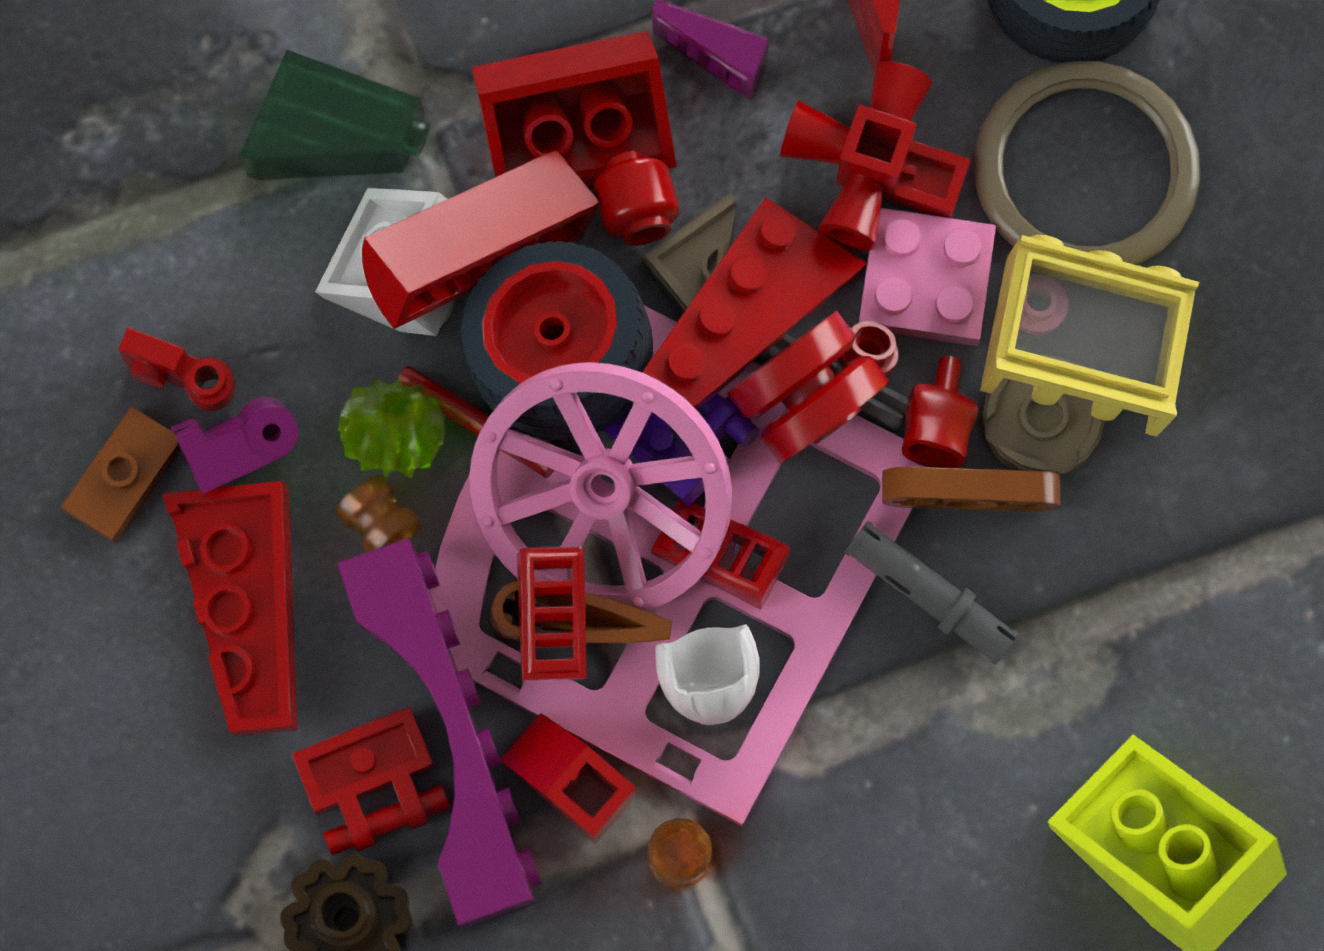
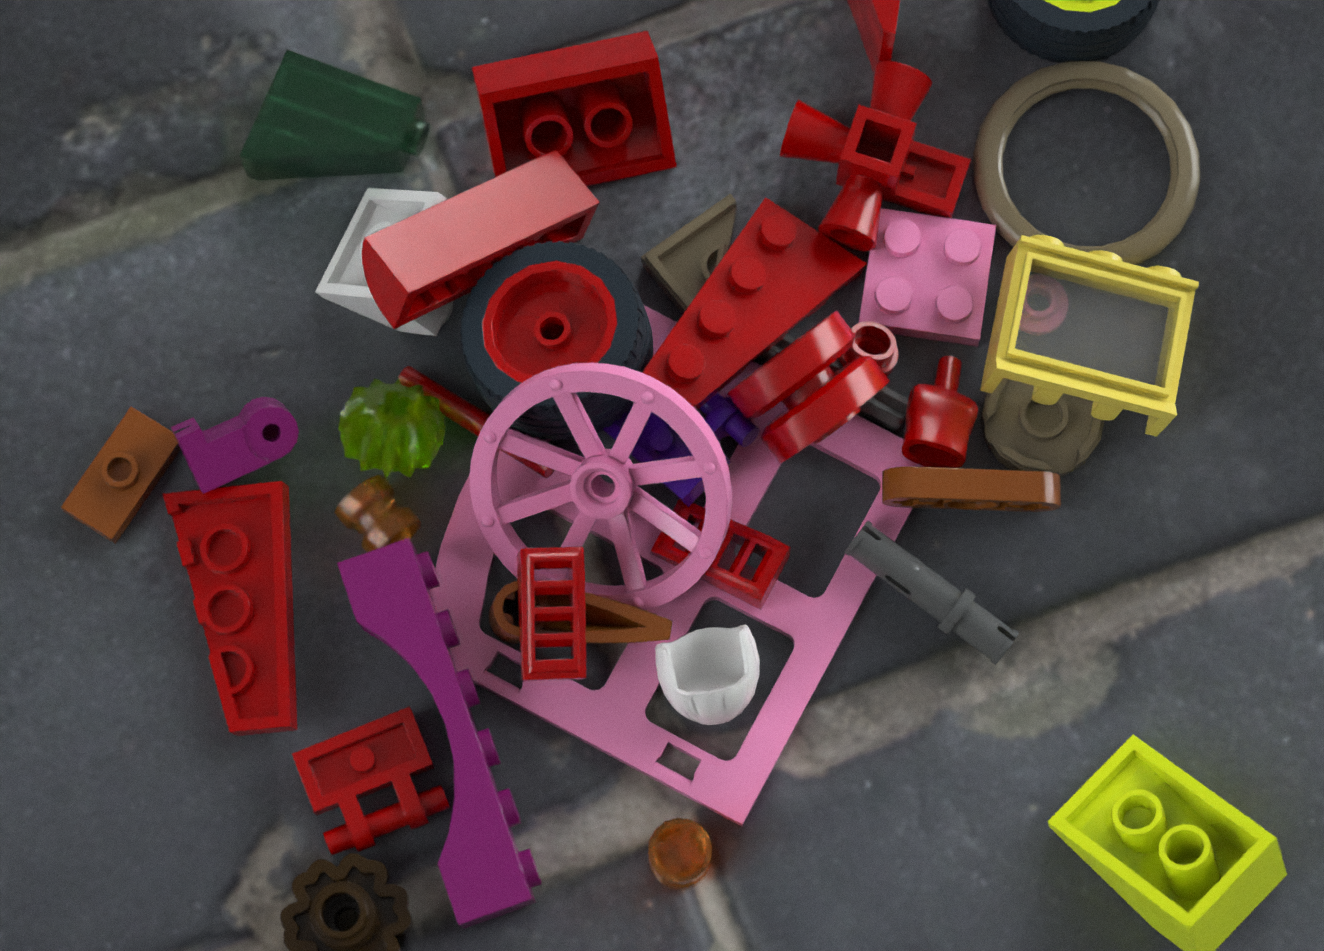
red plate [118,327,236,411] -> none
red slope [500,713,637,844] -> none
red head [593,151,680,246] -> none
magenta slope [652,0,769,100] -> none

